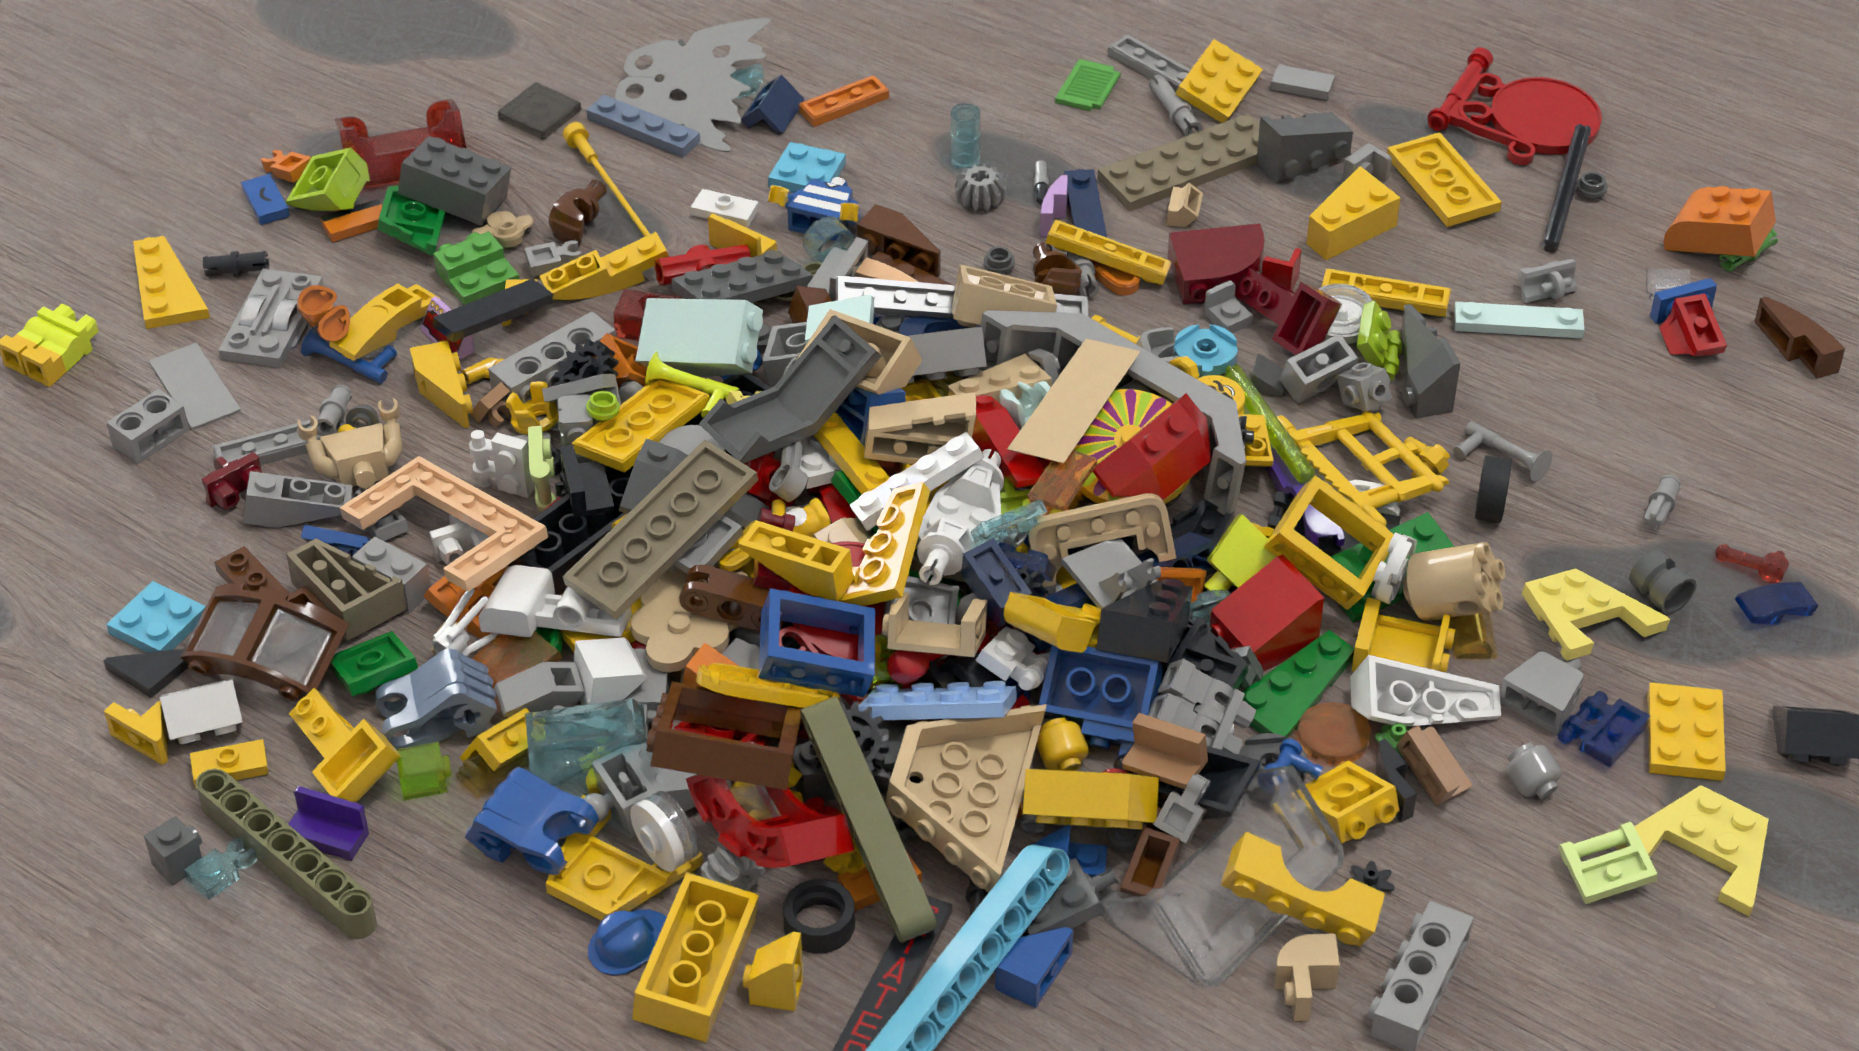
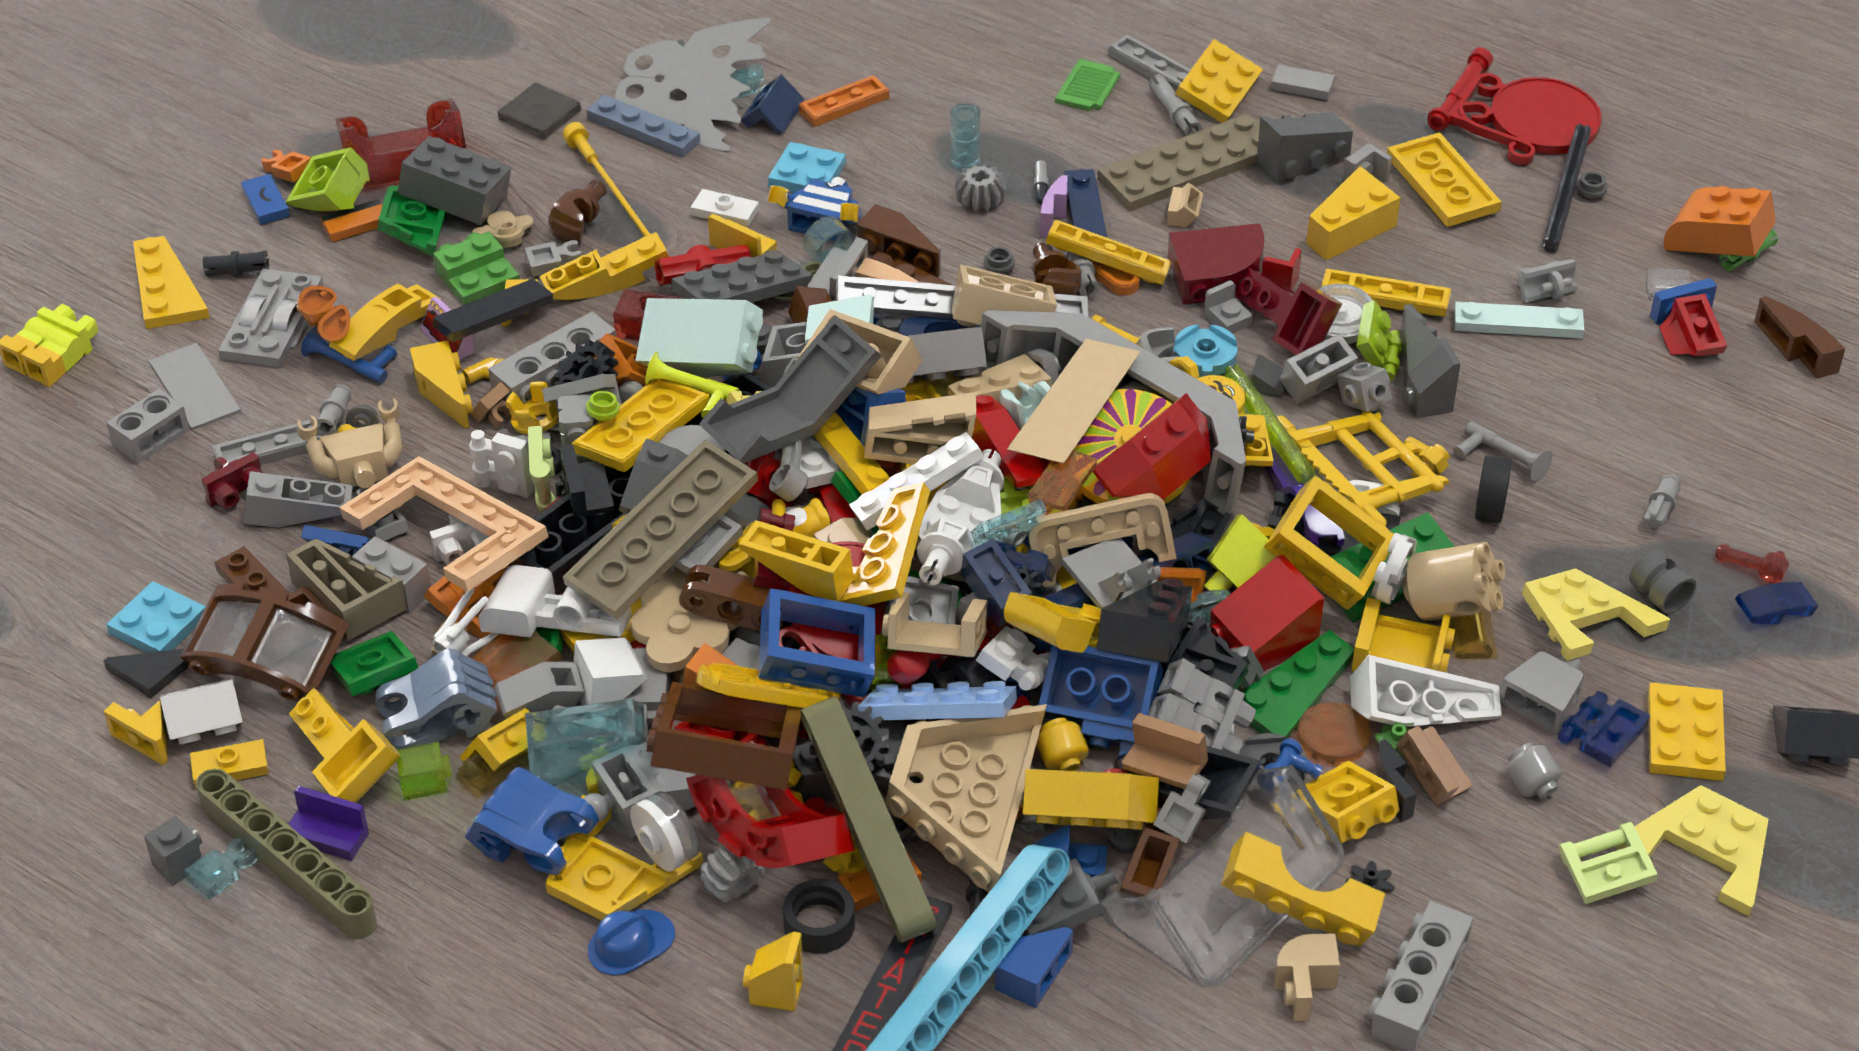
yellow brick [632,872,759,1043] -> none

